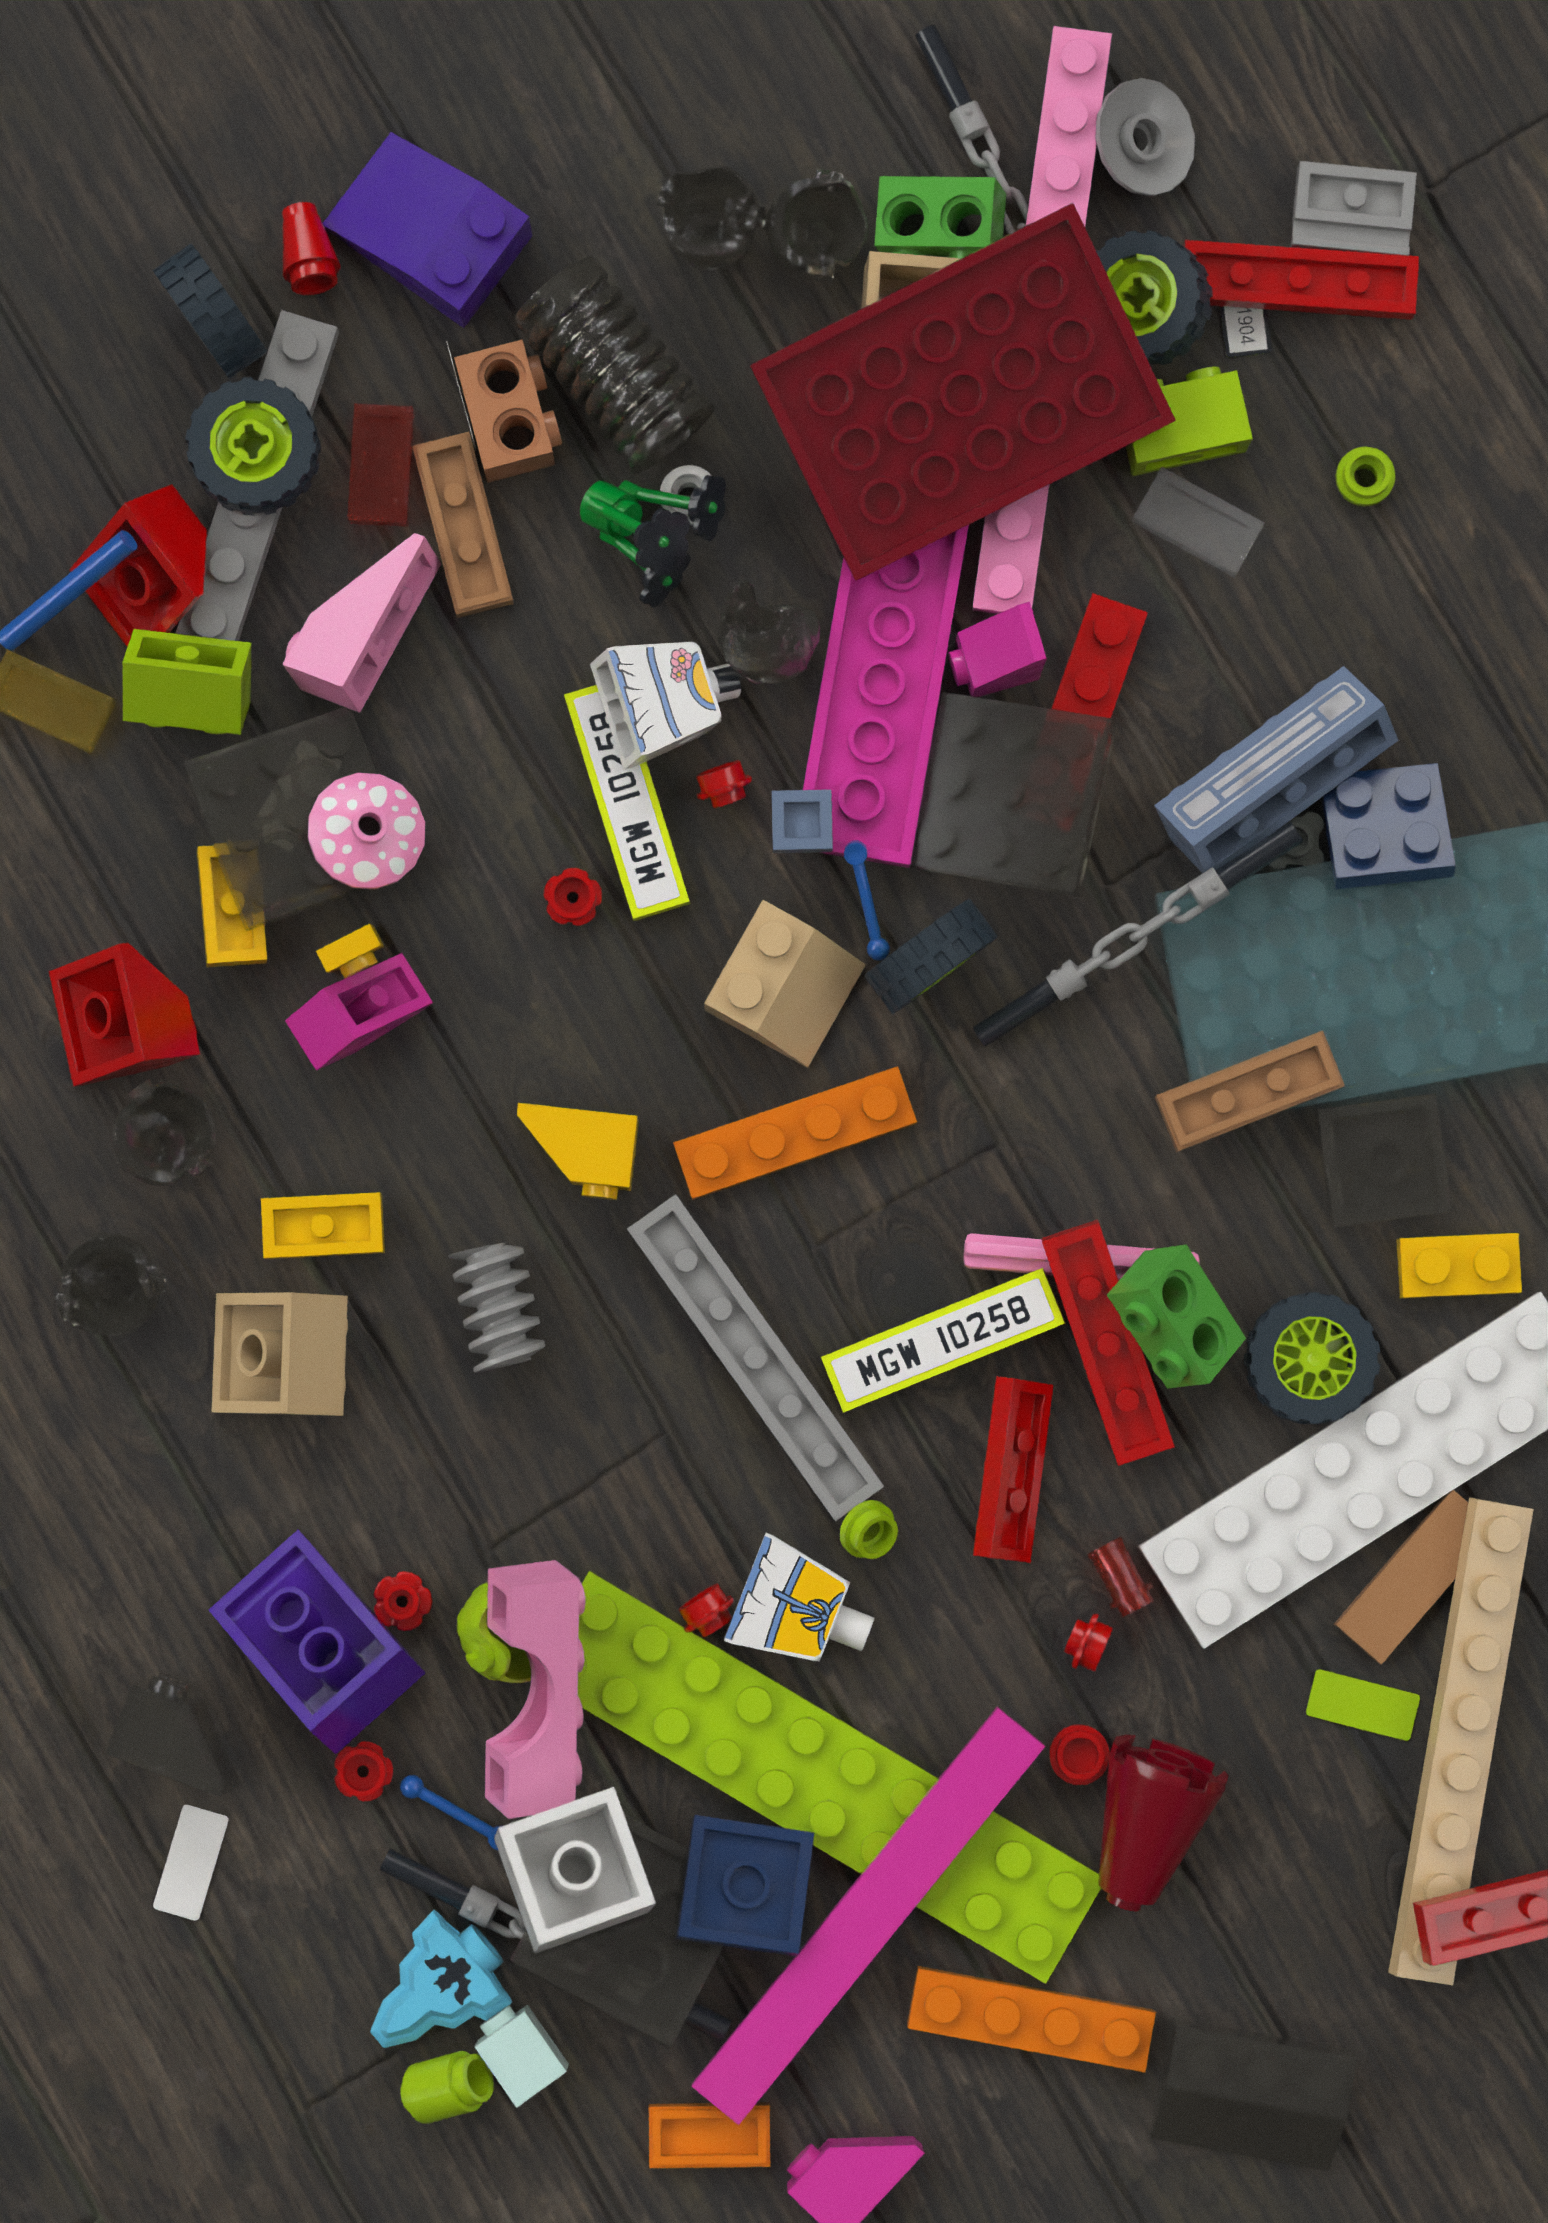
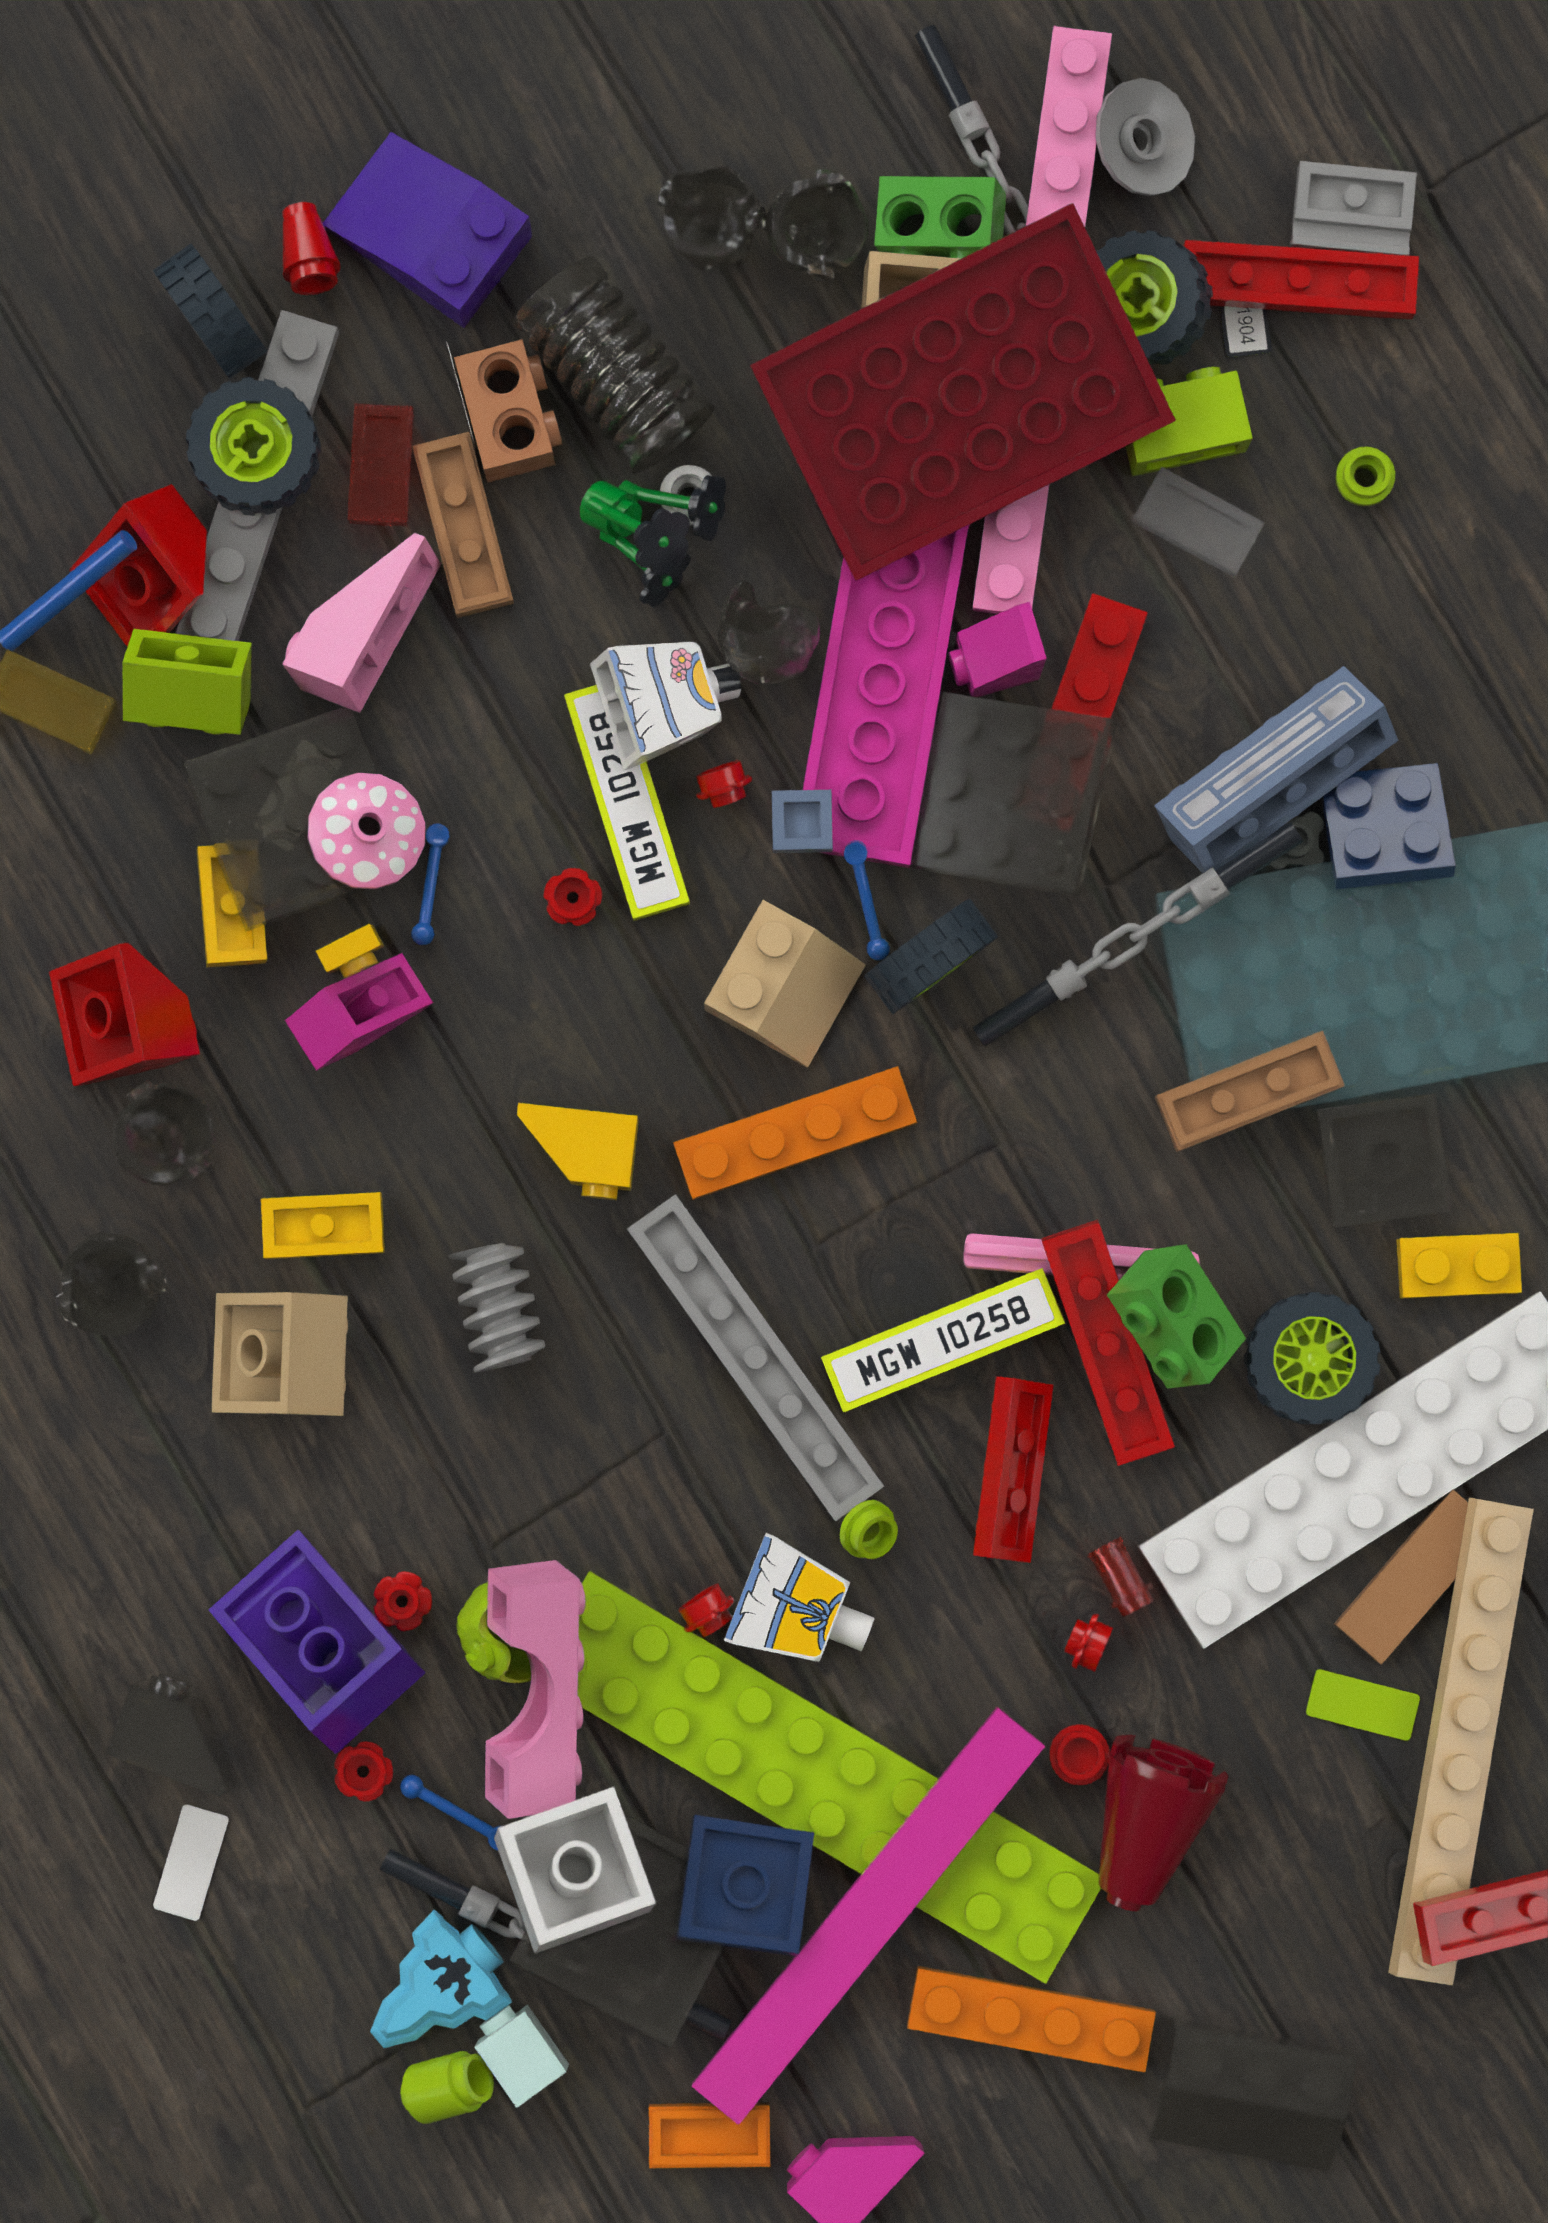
none -> blue hinge [411,824,450,945]

